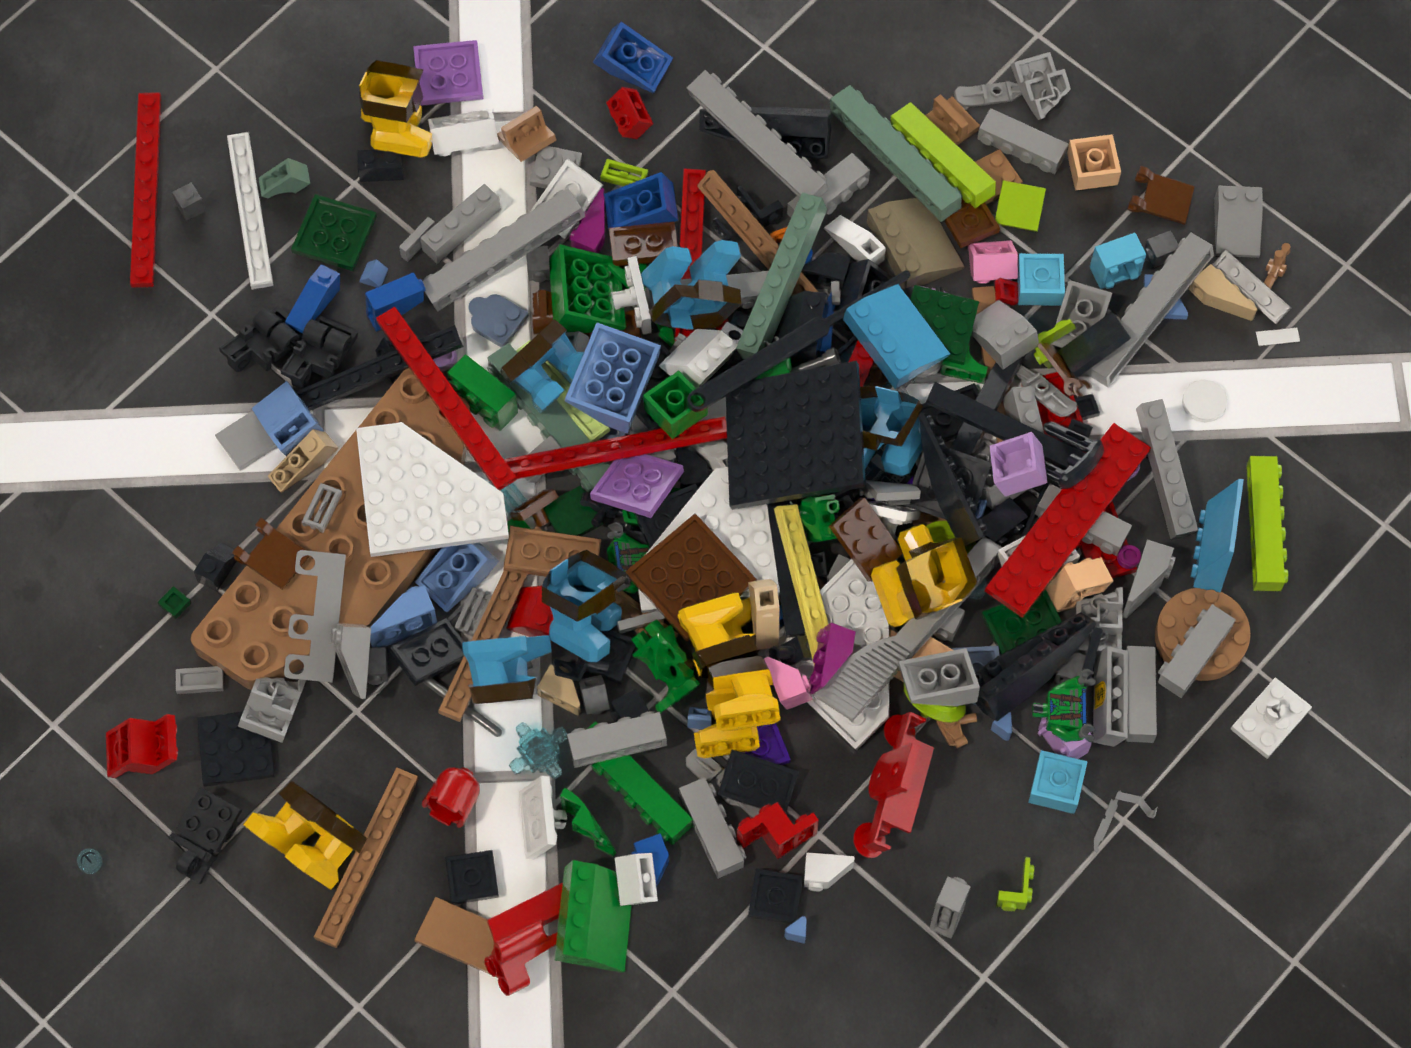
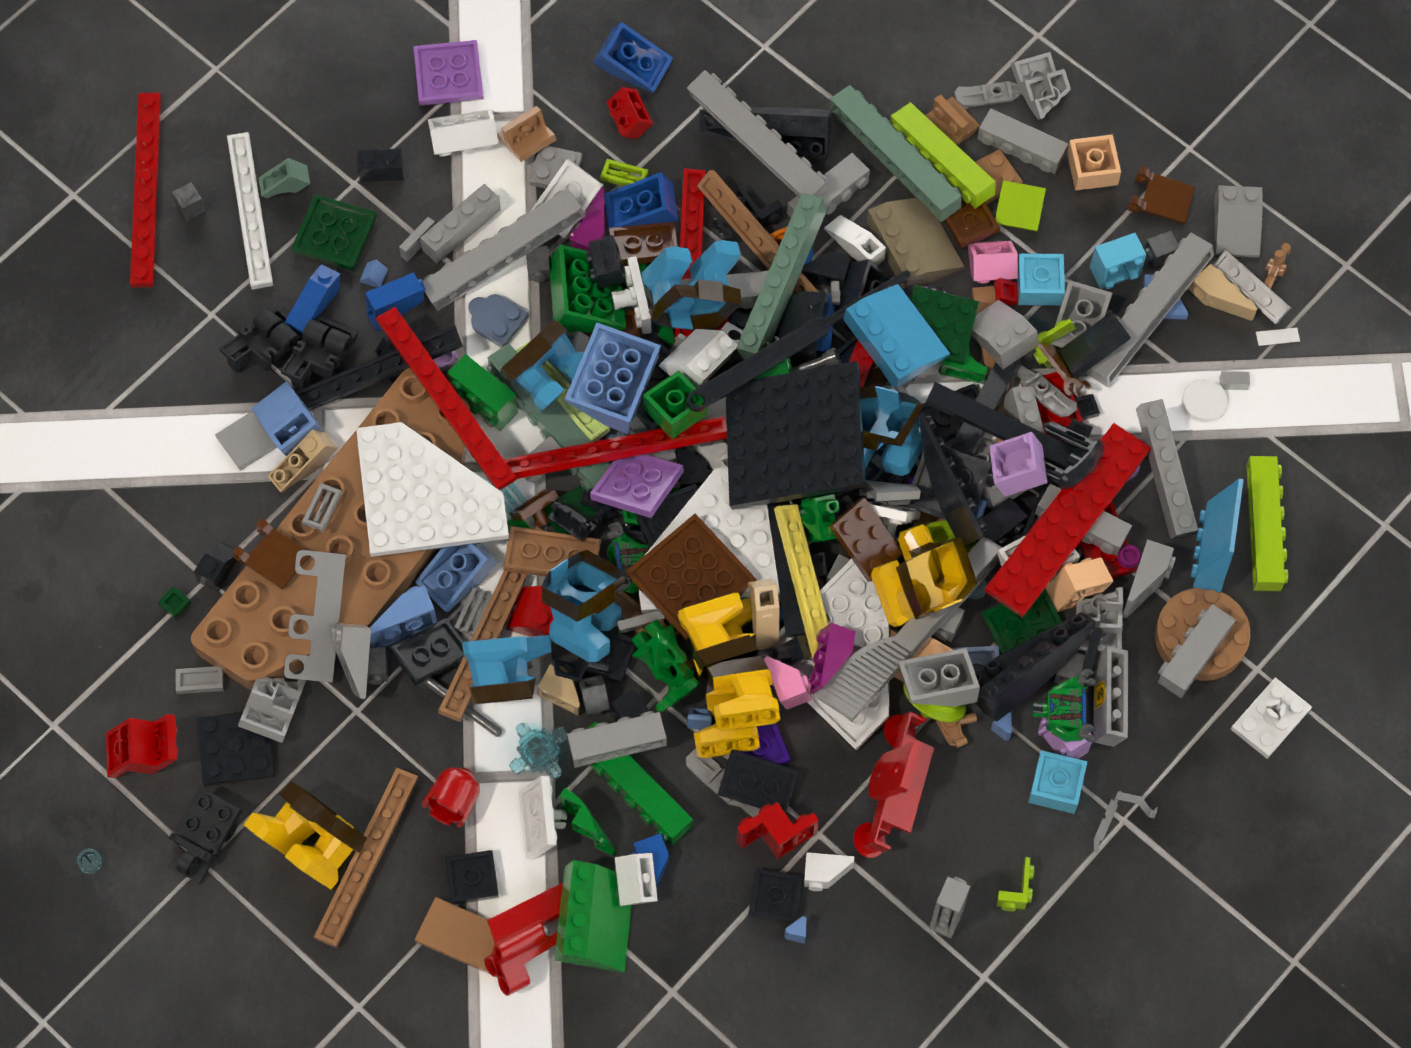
yellow piece [359,60,432,158] -> none
reddish brown piece [532,290,553,334] -> none
light grey brick [679,777,746,879] -> none
light grey brick [1125,646,1157,743] -> none
none -> black hinge [547,501,597,542]
none -> black brick [586,235,626,289]
none -> light grey piece [1219,371,1250,390]

